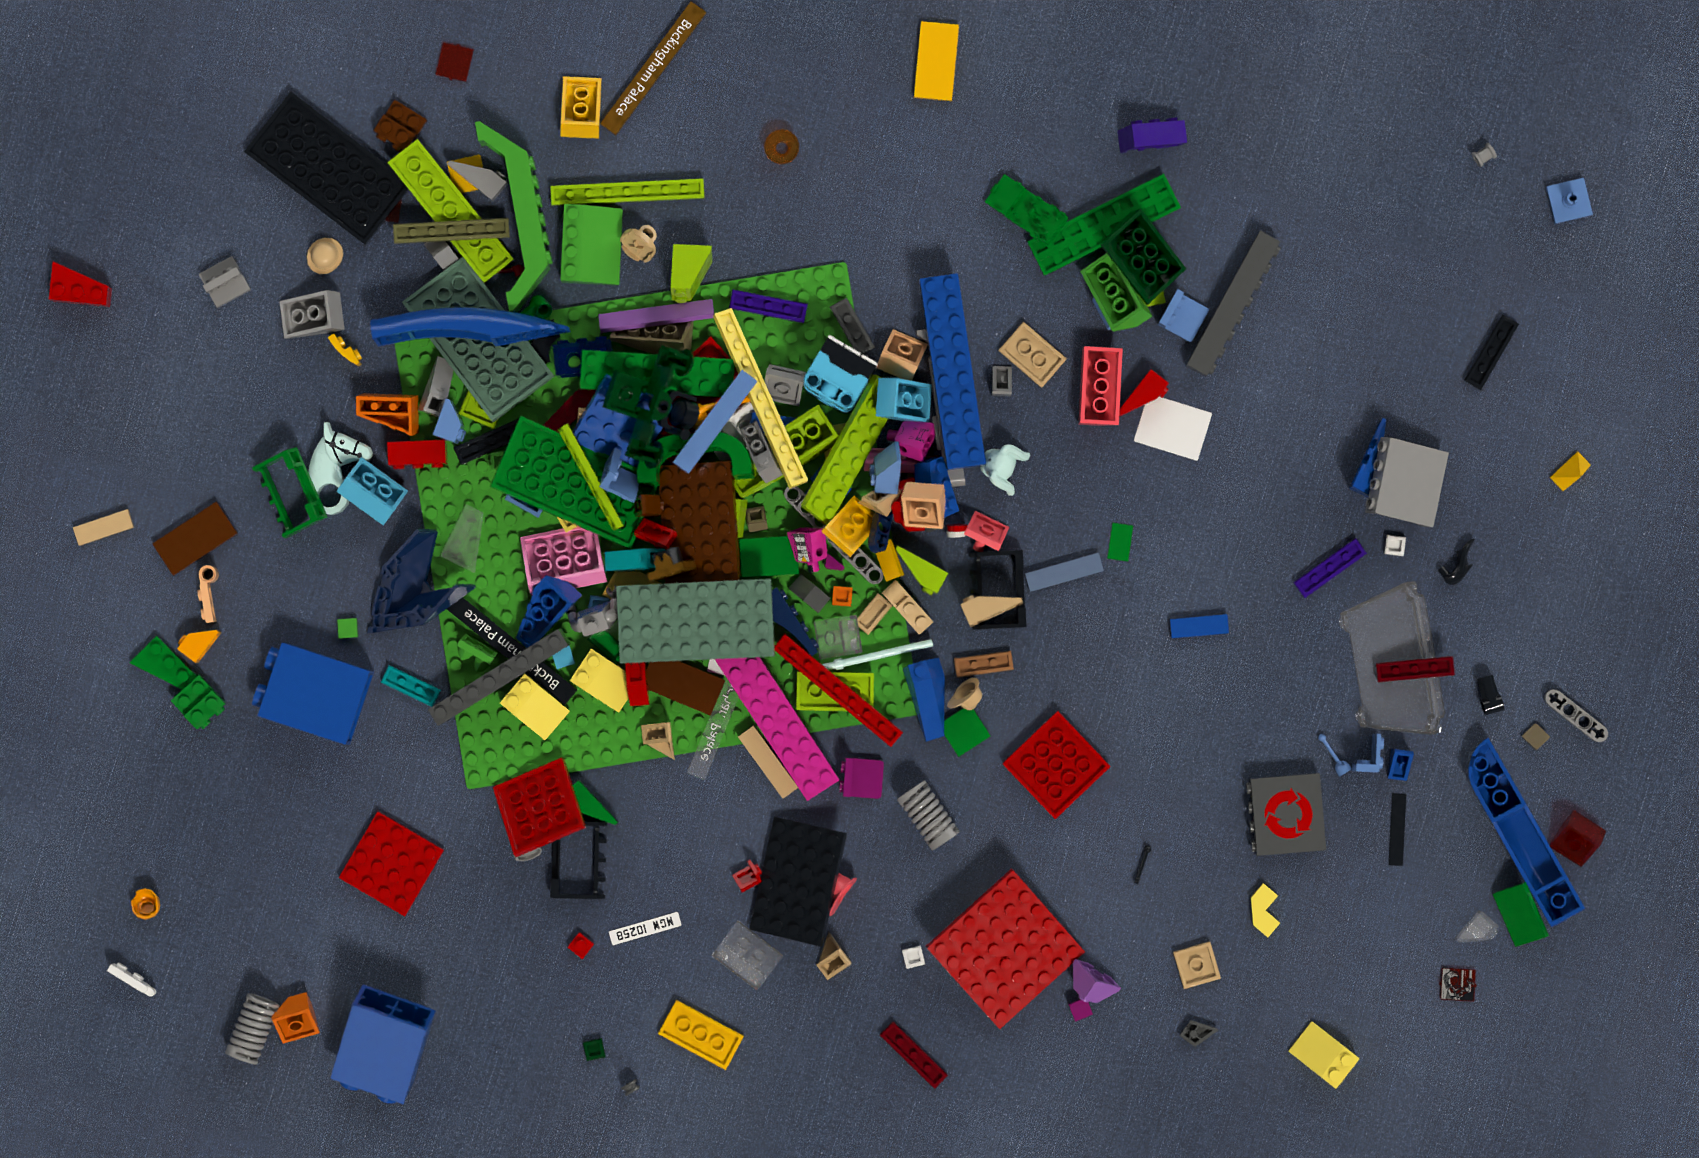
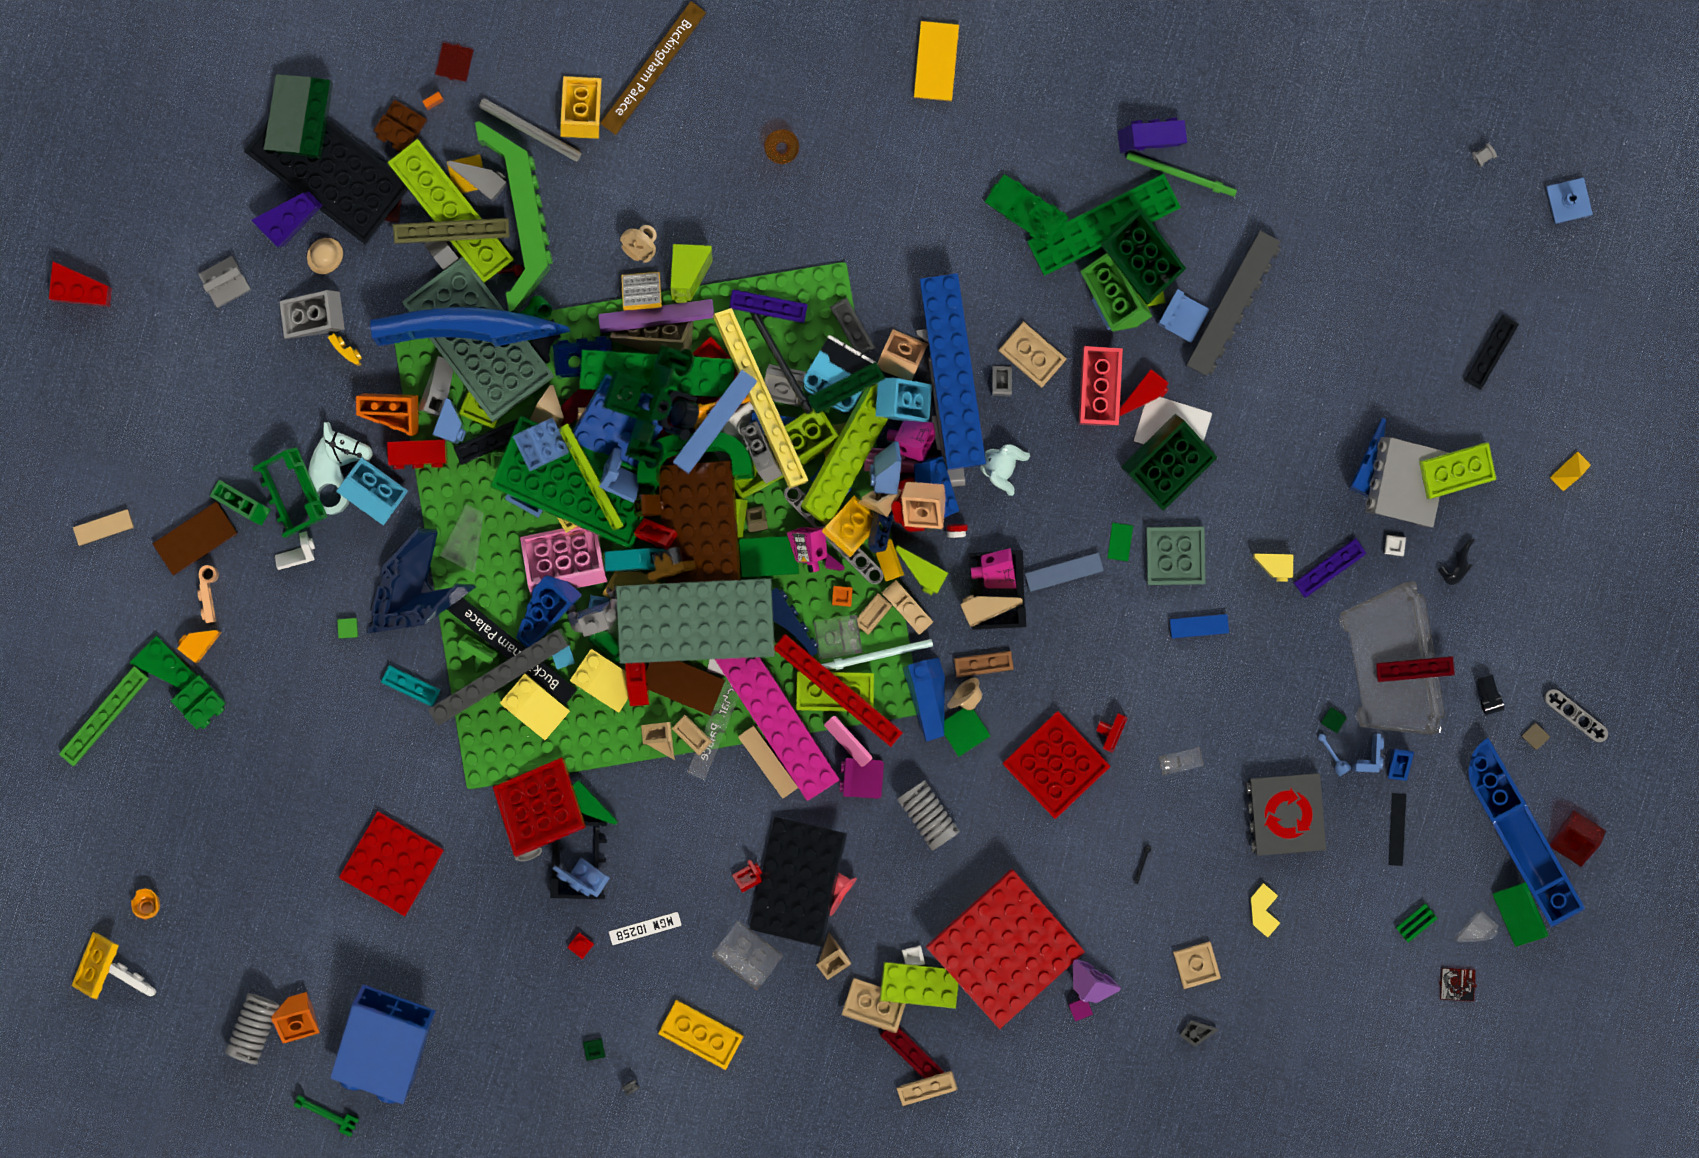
blue brick [252,642,374,745] -> none
lime plate [551,179,705,206] -> none
bright green slope [561,204,623,285] -> none
dark grey slope [789,574,830,613] -> none
coral tile [964,511,1009,552] -> none
light yellow slope [1288,1021,1360,1089] -> none
none -> bright green plate [59,666,150,767]
none -> yellow plate [71,932,119,999]
none -> green slope [210,480,271,526]
none -> dark purple wedge [251,192,323,247]
none -> dark green slope [264,74,333,159]
none -> white bracket [275,531,315,570]
none -> green hinge [293,1095,360,1137]
none -> orange tile [422,92,444,110]
none -> light grey axle [479,98,582,161]
none -> medium blue bracket [513,418,569,471]
none -> tan slope [530,385,564,428]
none -> medium blue bracket [553,858,610,897]
none -> tile [621,272,662,311]
none -> tan tile [672,715,713,755]
none -> black bar [752,314,813,414]
none -> dark green tile [807,362,885,415]
none -> bright pink slope [824,716,873,767]
none -> tan tile [841,978,906,1033]
none -> lime plate [879,962,958,1008]
none -> tan tile [897,1071,958,1106]
none -> dark pink torso [971,548,1016,588]
none -> red tile [1096,713,1128,753]
none -> dark green slope [1121,414,1218,511]
none -> bright green bar [1126,152,1237,197]
none -> sand green plate [1146,527,1206,585]
none -> clear slope [1158,747,1204,775]
none -> light yellow slope [1253,554,1293,582]
none -> dark green tile [1320,707,1347,734]
none -> green tile [1395,903,1438,943]
none -> lime tile [1419,442,1496,499]

